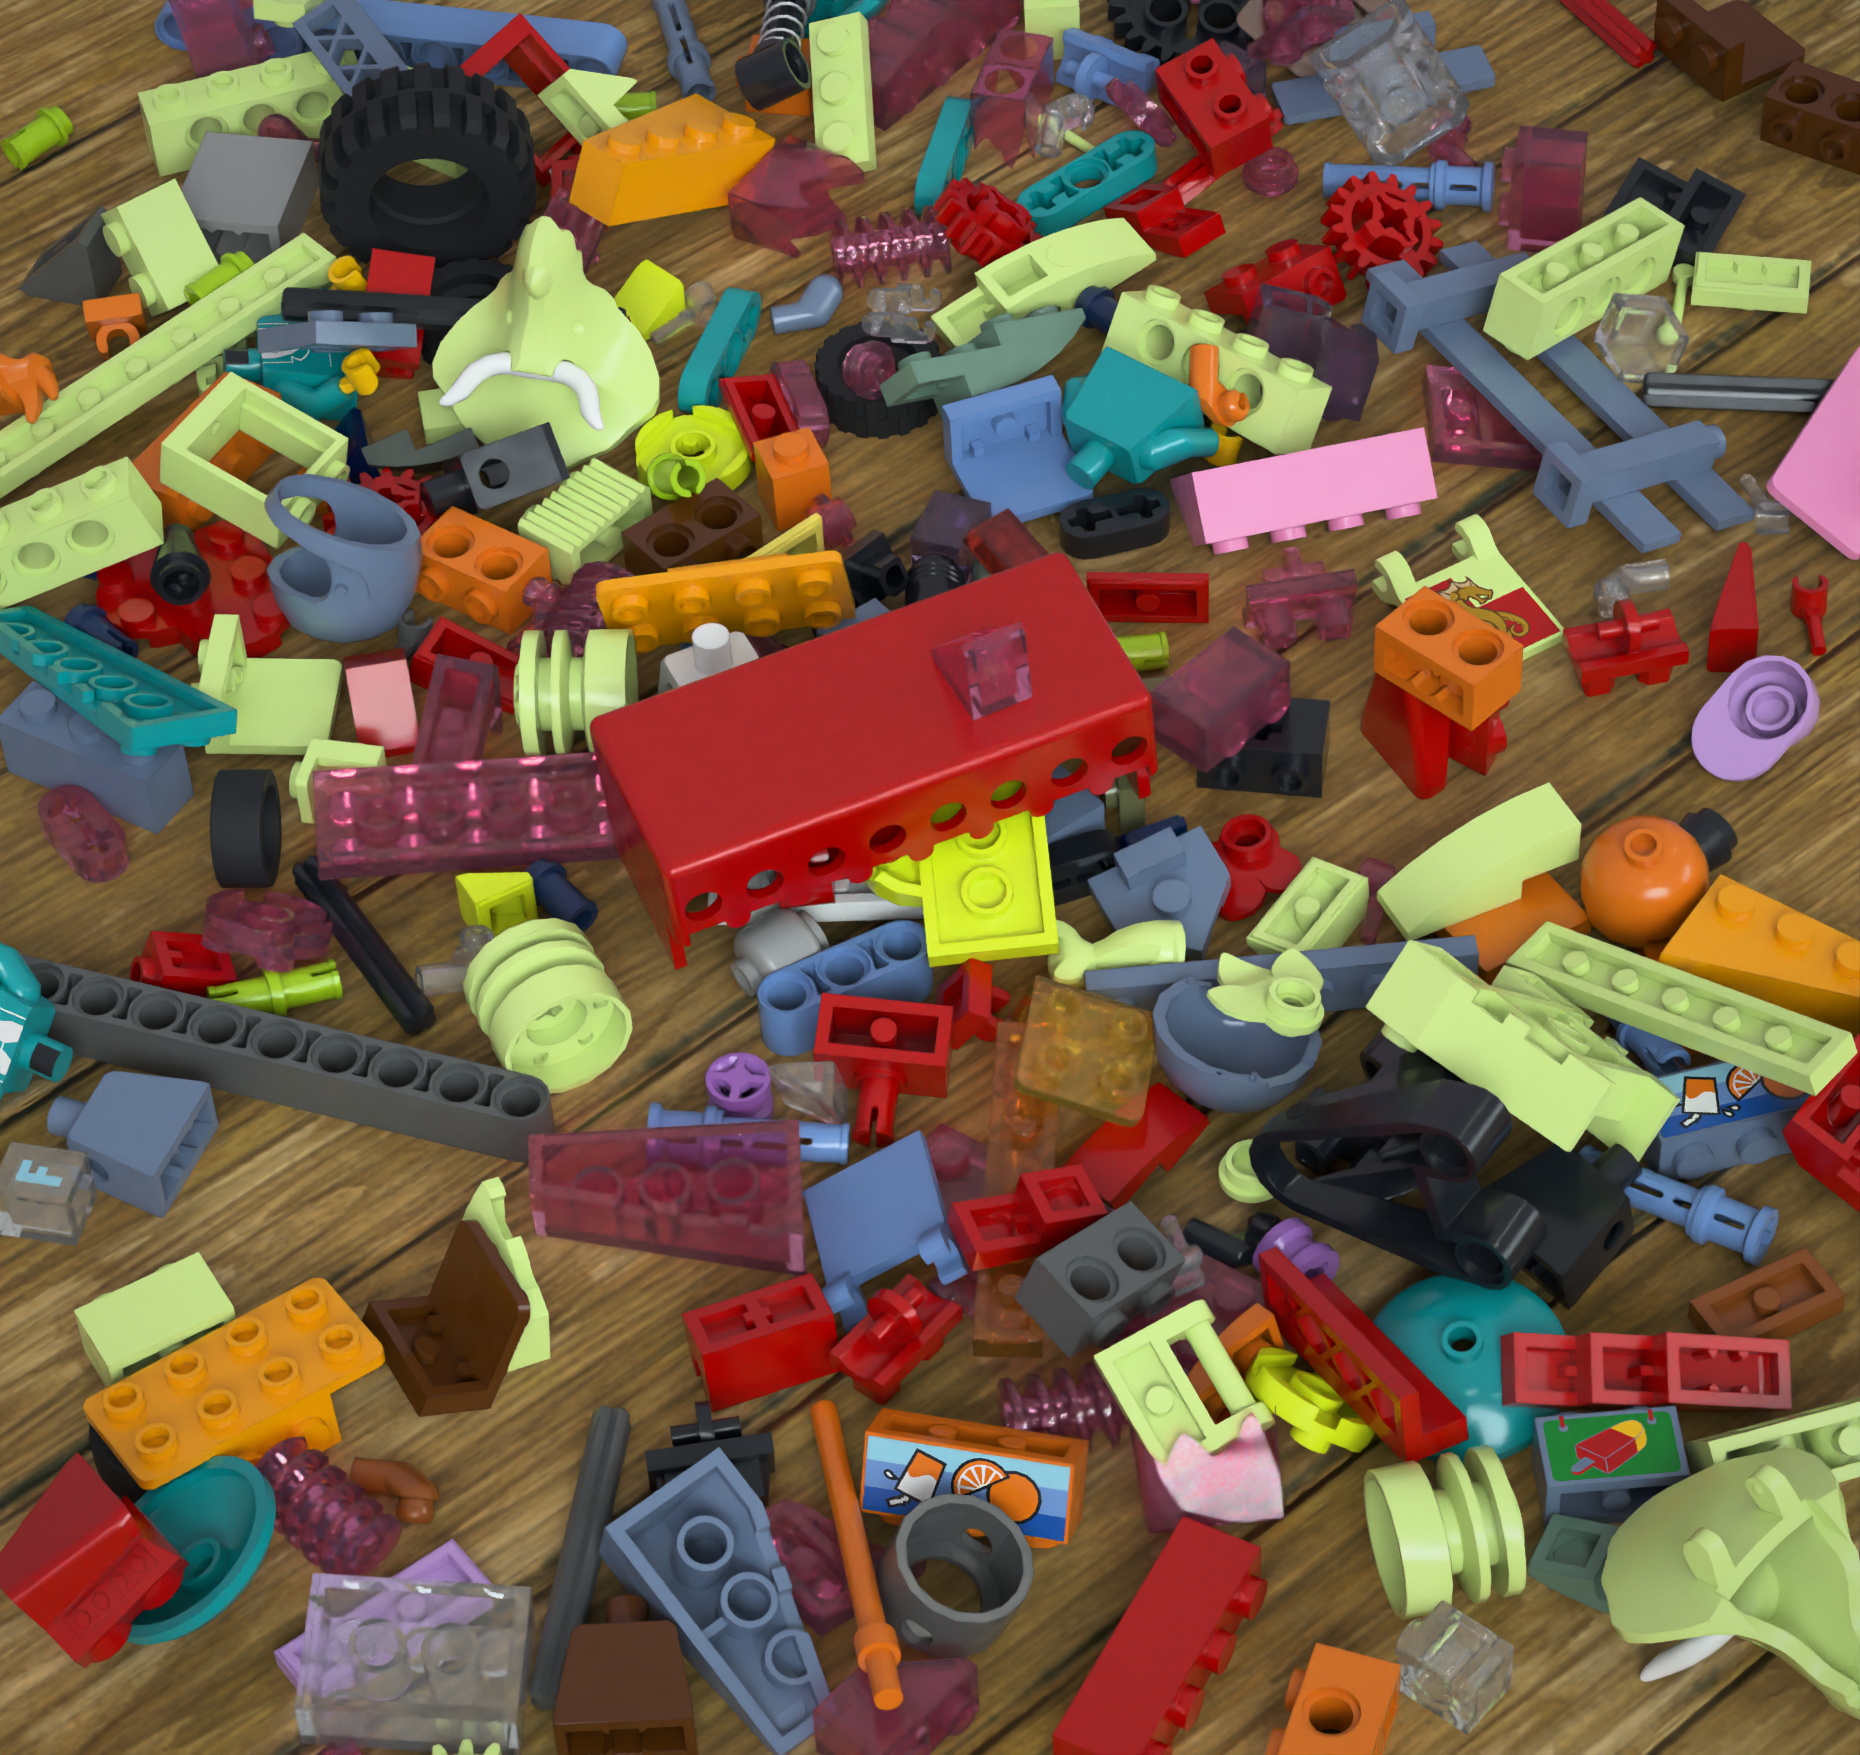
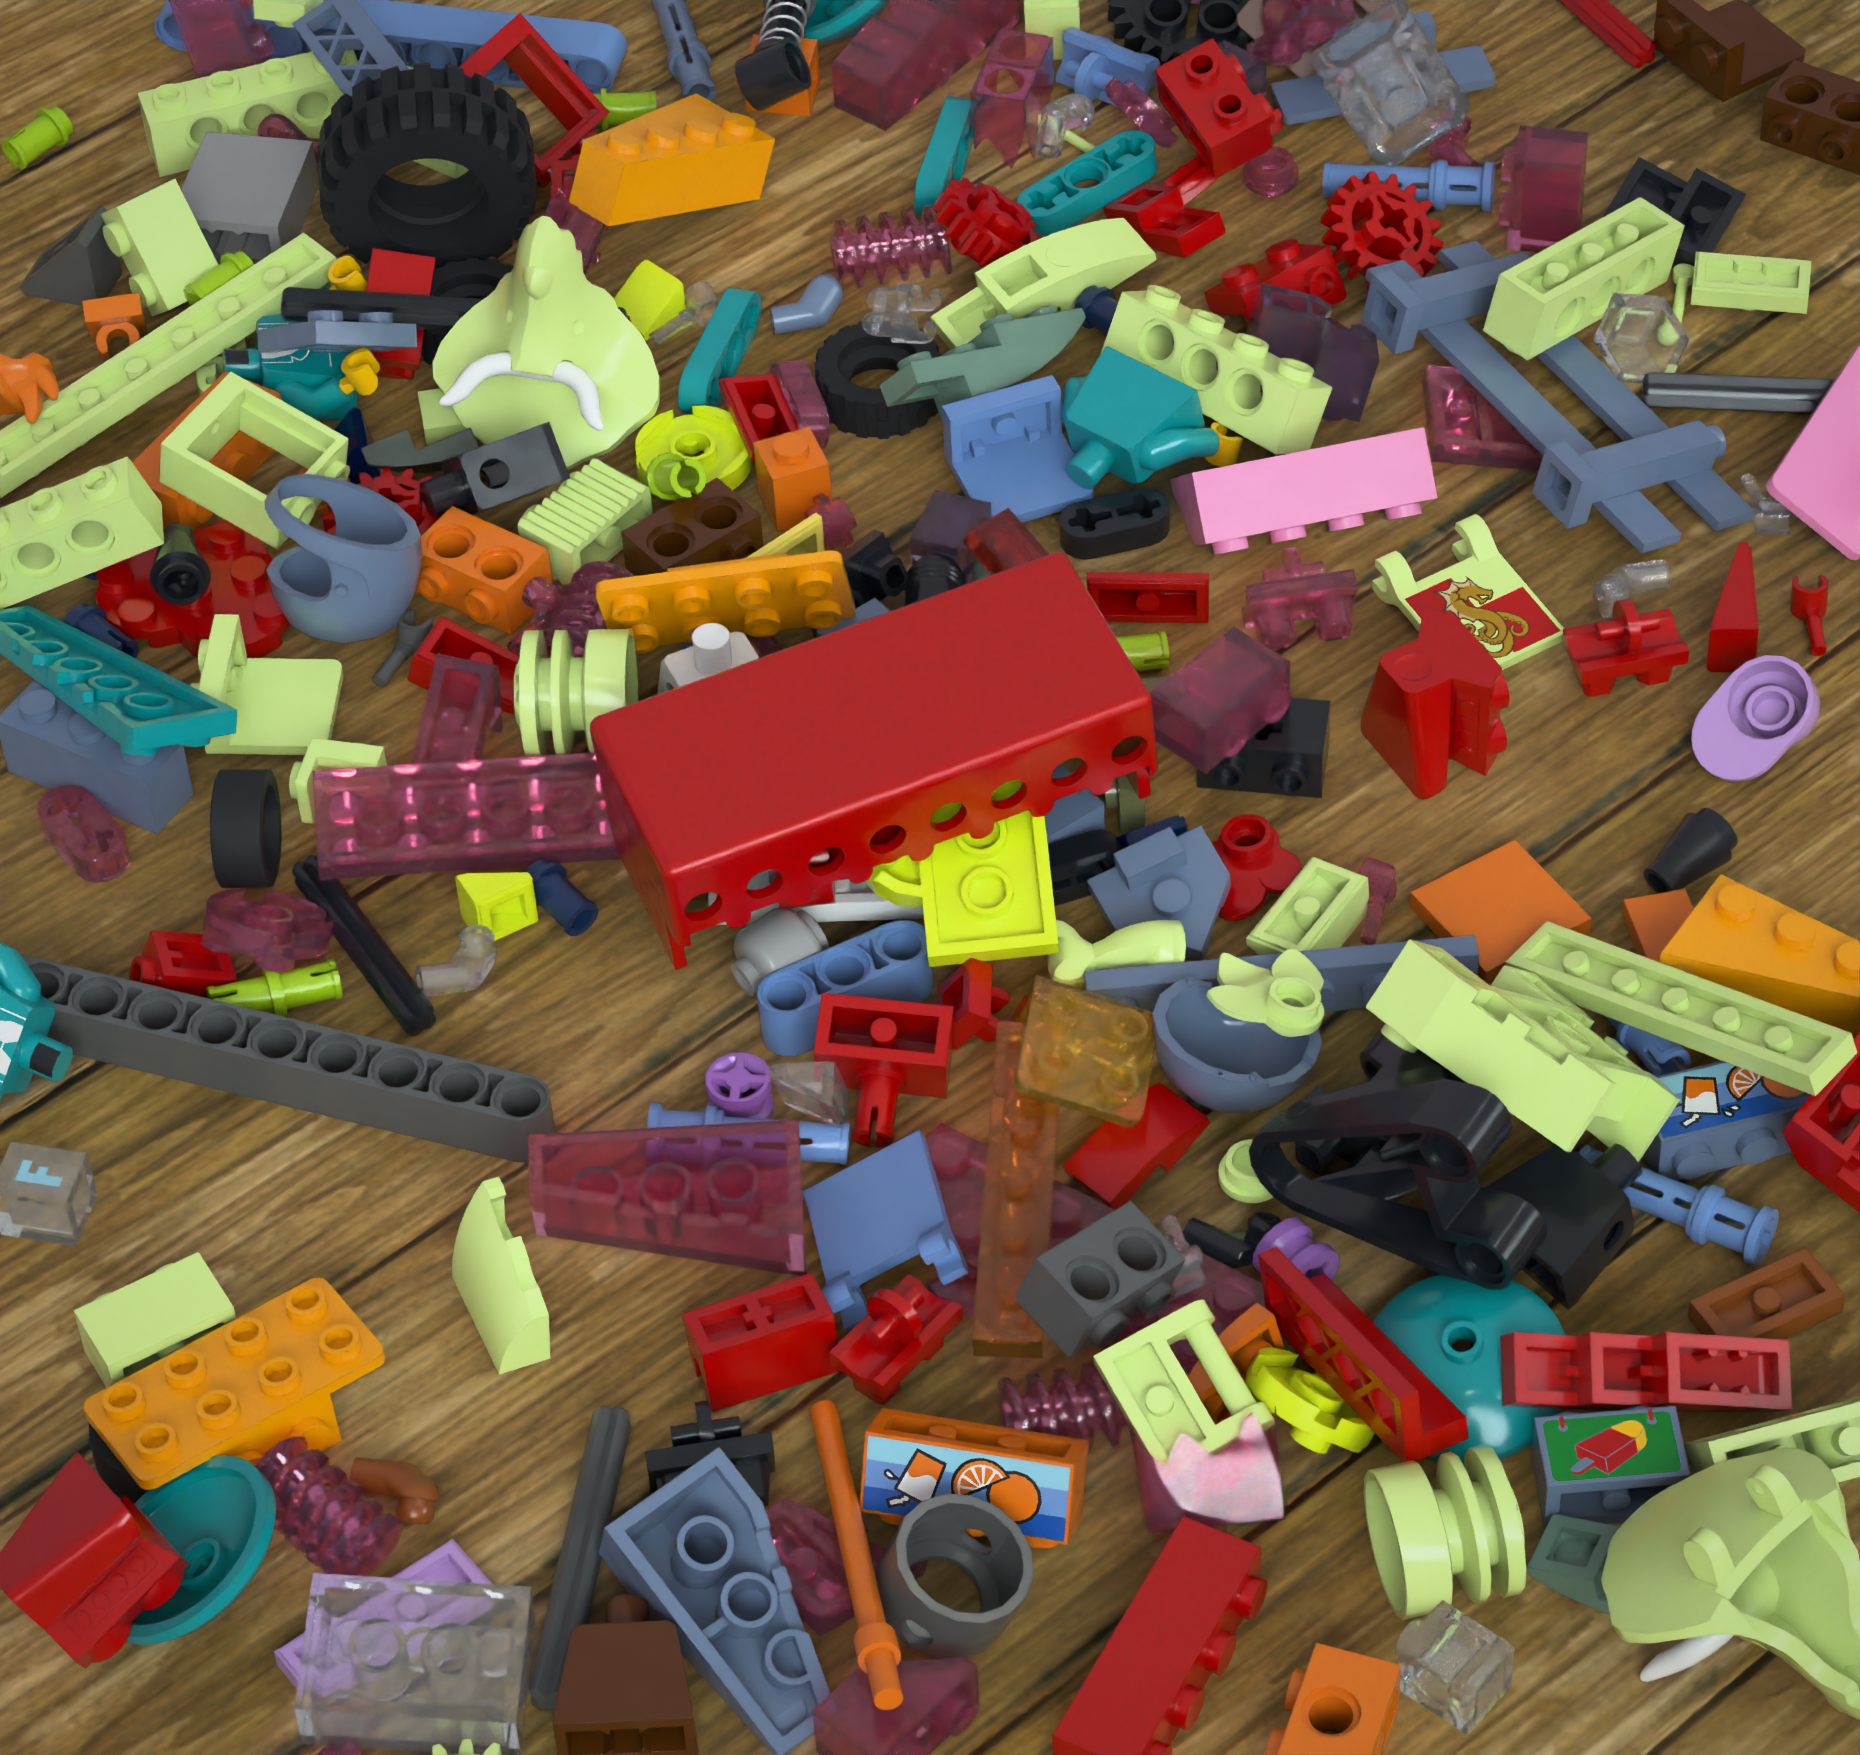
sand blue torso [47,1071,219,1218] -> none
slope [343,647,422,757] -> none
reddish brown bracket [362,1219,531,1417] -> none
yellowish green wheel [463,918,633,1094] -> none
yellowish green slope [537,69,637,146] -> none
clear pink piece [727,134,865,258] -> none
yellowish green plate [808,11,877,181] -> none
clear pink plate [843,340,896,400] -> none
clear pink slope [930,621,1033,721] -> none
red slope [947,1164,1108,1271] -> none
orange arm [1189,344,1250,427] -> none
orange brick [1374,586,1524,731] -> none
yellowish green slope [1377,782,1581,941] -> none
orange cylinder [1580,815,1709,948] -> none

